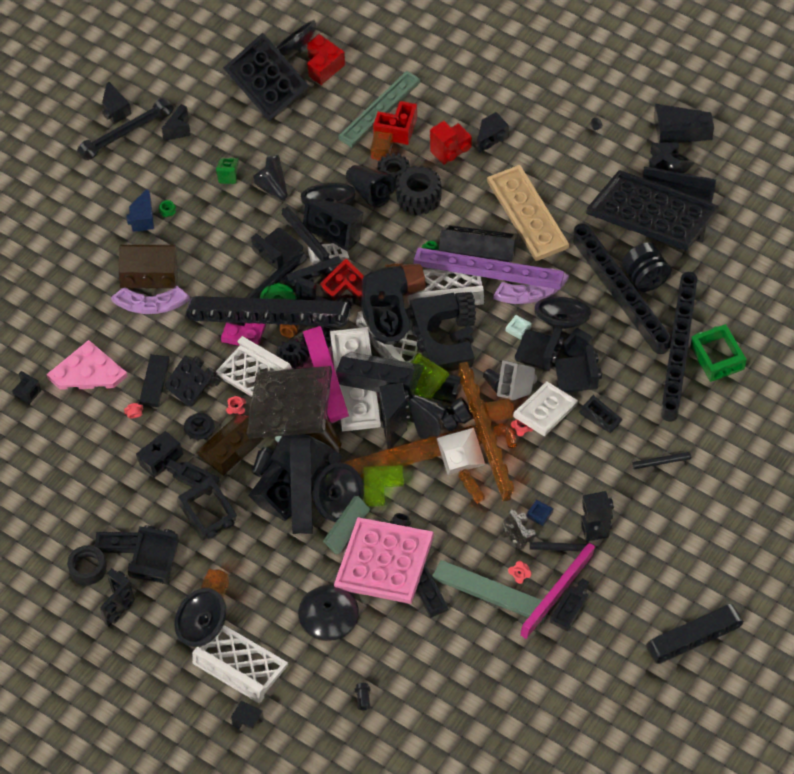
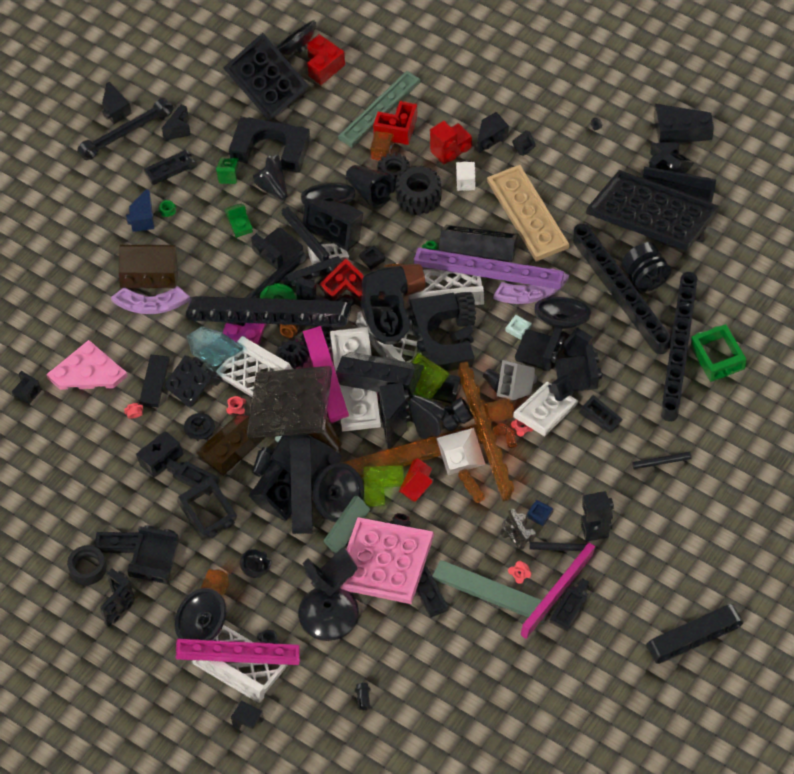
none -> black plate [144,150,197,185]
none -> dark pink tile [176,639,300,665]
none -> clear light blue slope [187,327,243,368]
none -> green slope [224,203,253,238]
none -> black arch [229,116,311,173]
none -> black hair [240,549,272,578]
none -> black plate [257,630,280,644]
none -> black bracket [302,548,358,596]
none -> black tile [359,246,385,270]
none -> red slope [399,458,433,502]
none -> white brick [456,161,475,191]
none -> black tile [512,130,536,156]
none -> black tile [548,375,574,401]

